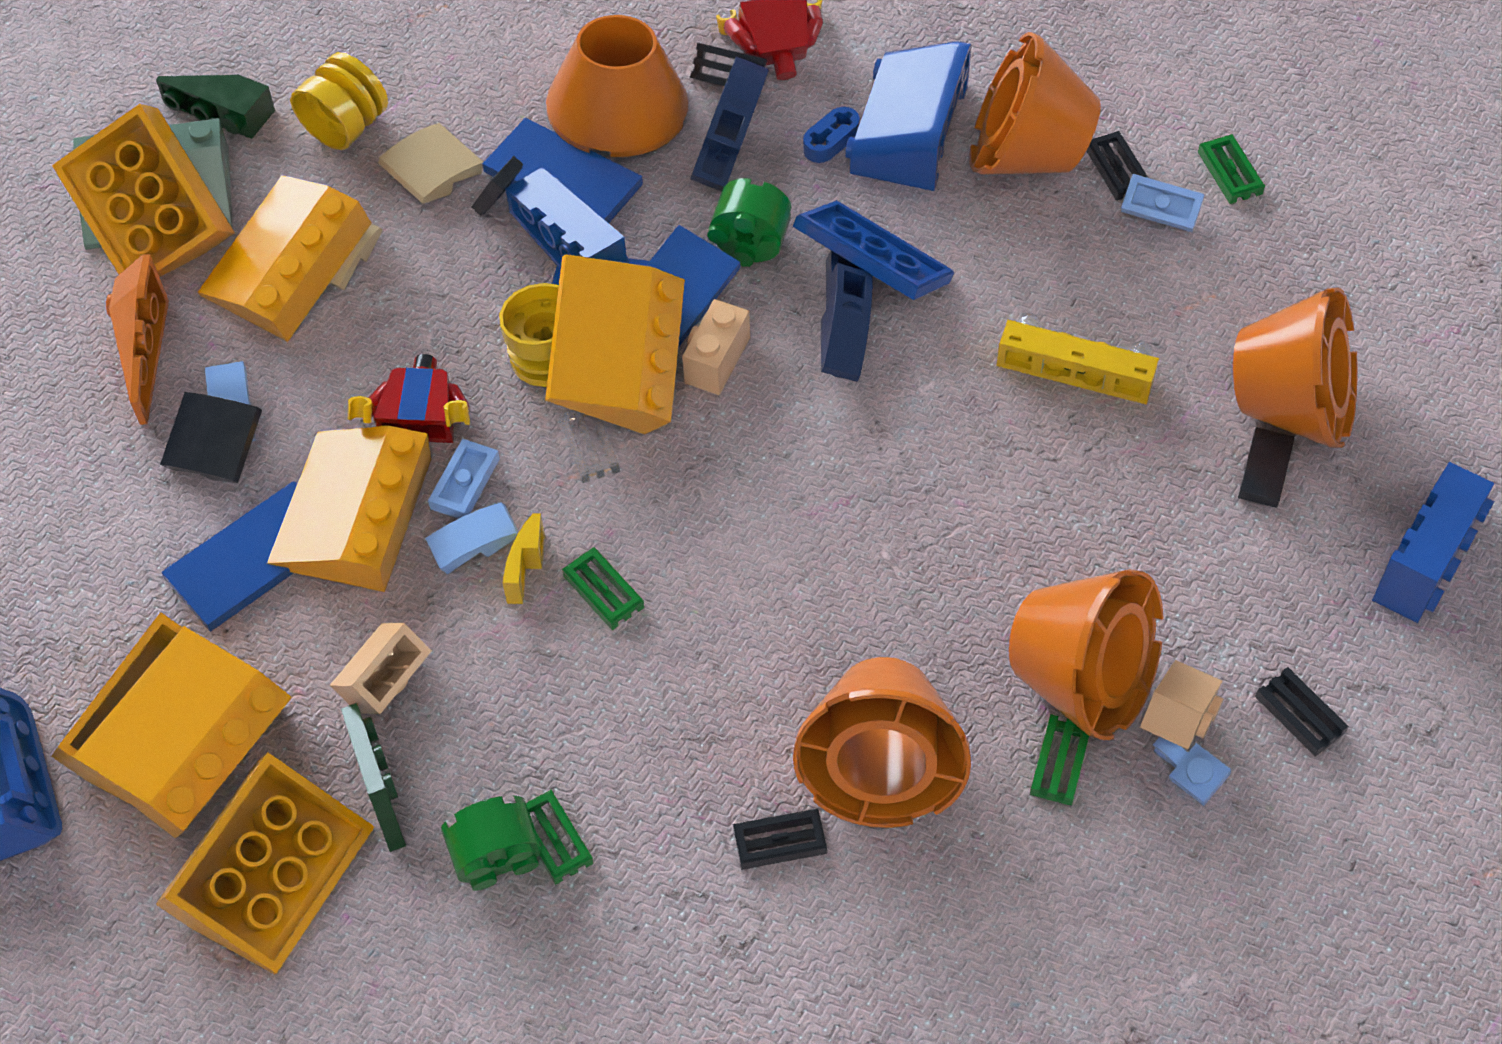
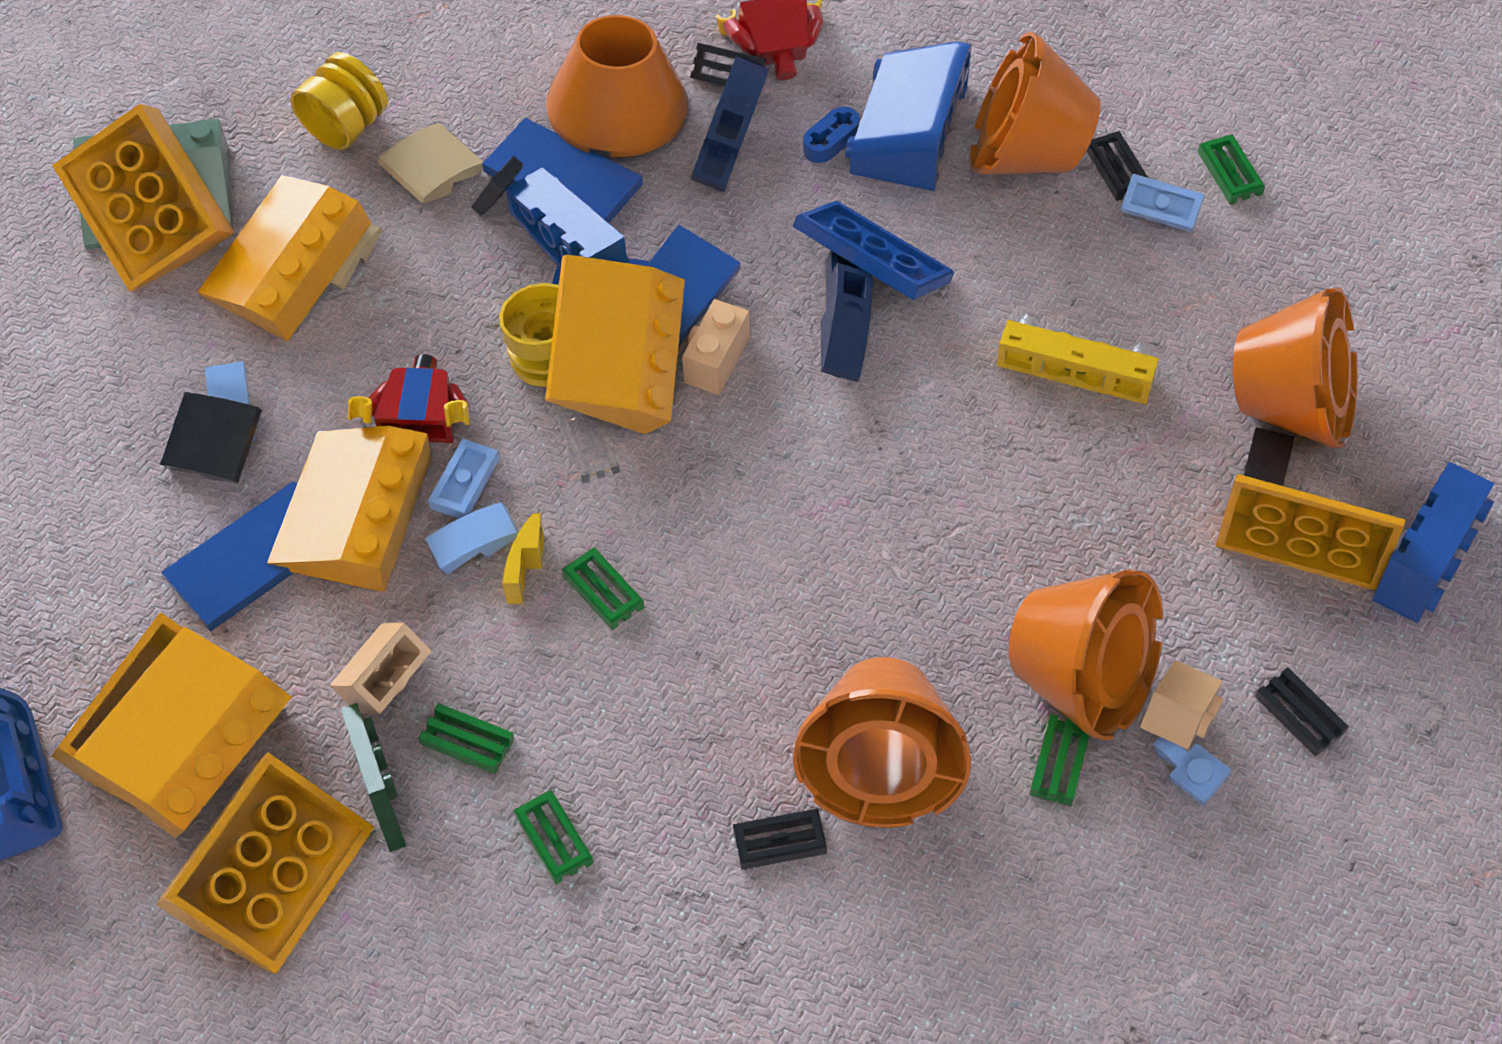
orange wedge [106,254,169,425] -> none
dark green slope [156,74,276,139] -> none
green brick [441,795,542,891] -> none
green brick [707,178,792,267] -> none
none -> green tile [418,703,515,774]
none -> light orange slope [1215,474,1406,591]

